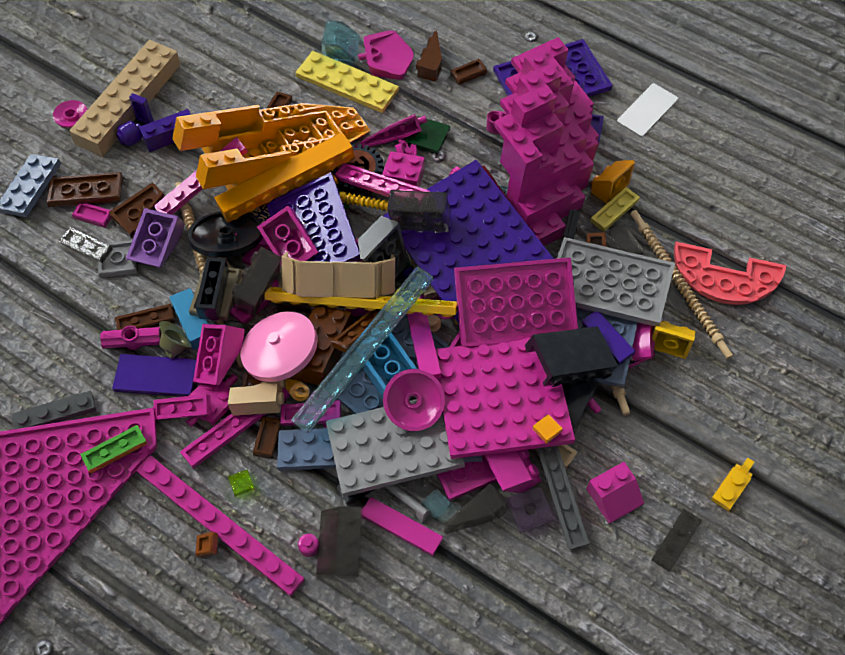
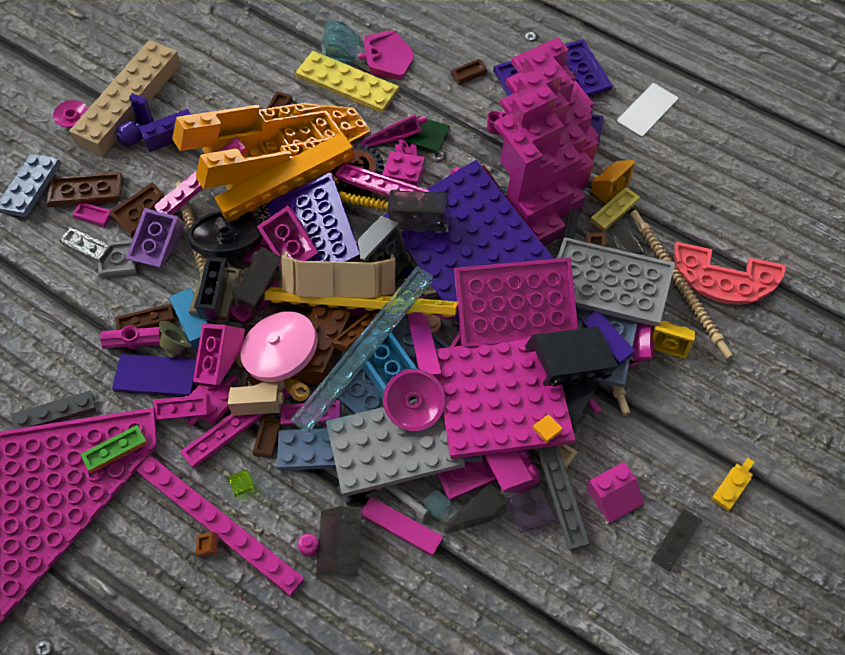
reddish brown slope [415,31,442,82] -> none

